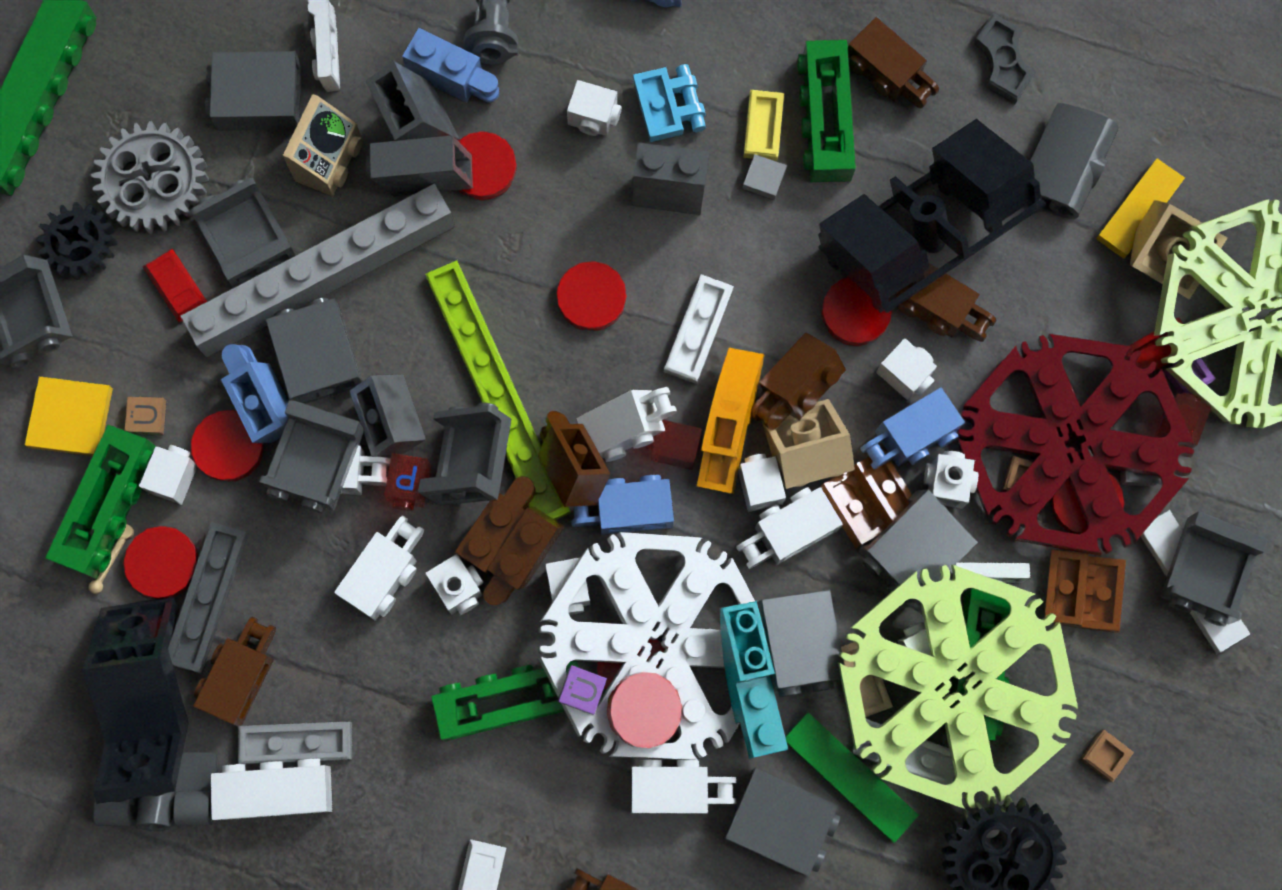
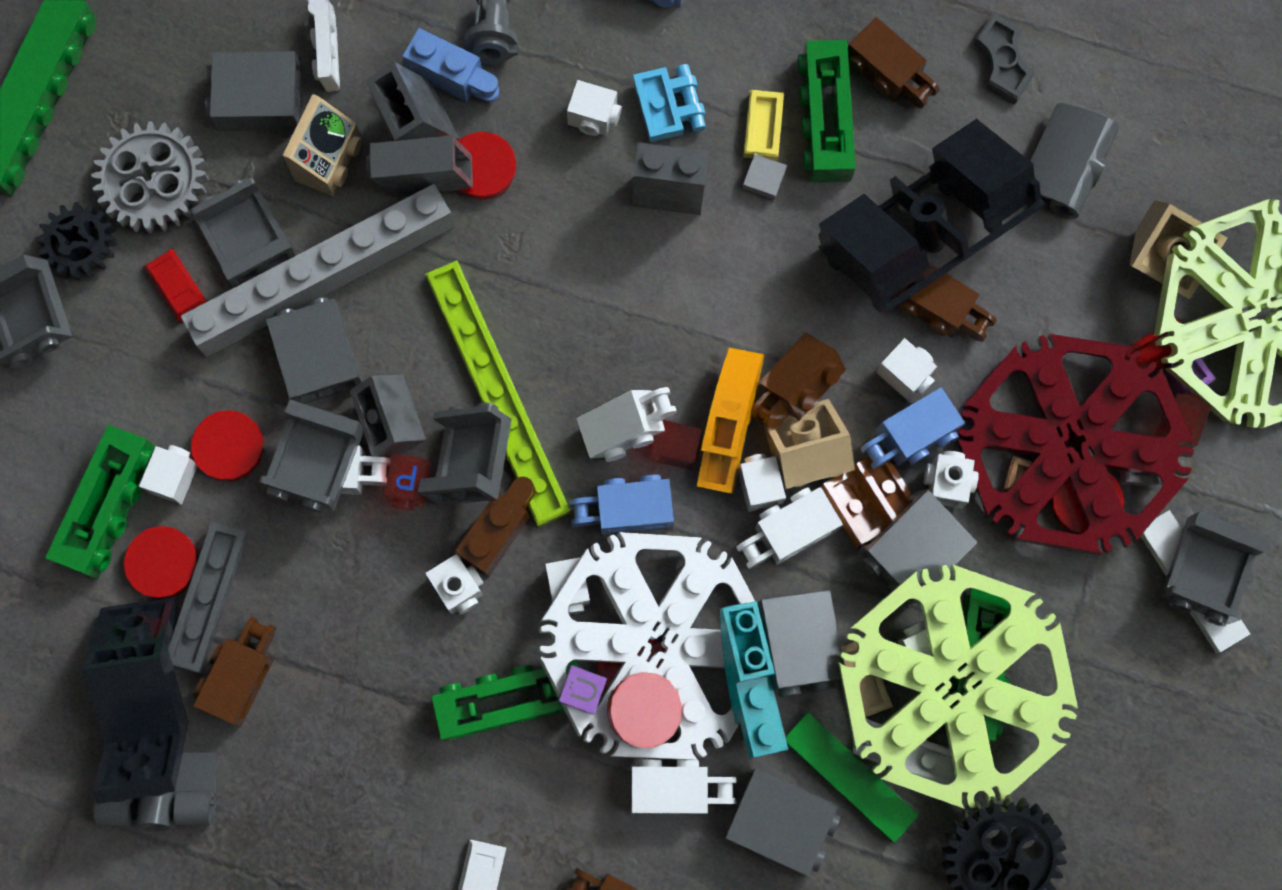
yellow tile [25,376,113,456] -> none
tan hinge [88,525,134,594] -> none
medium nougat tile [125,397,166,435] -> none
white brick [211,759,332,820] -> none
medium blue brick [221,344,289,443] -> none
light grey tile [238,722,352,764] -> none
white brick [334,516,424,621] -> none
reddish brown brick [484,507,565,605] -> none
reddish brown brick [538,411,610,507] -> none
red tile [557,261,627,331] -> none
white tile [664,274,734,384] -> none
red tile [821,277,892,346] -> none
white tile [950,563,1030,583] -> none
dark orange slope [1045,550,1126,633] -> none
medium nougat tile [1080,729,1134,782] -> none
yellow tile [1096,158,1185,259] -> none

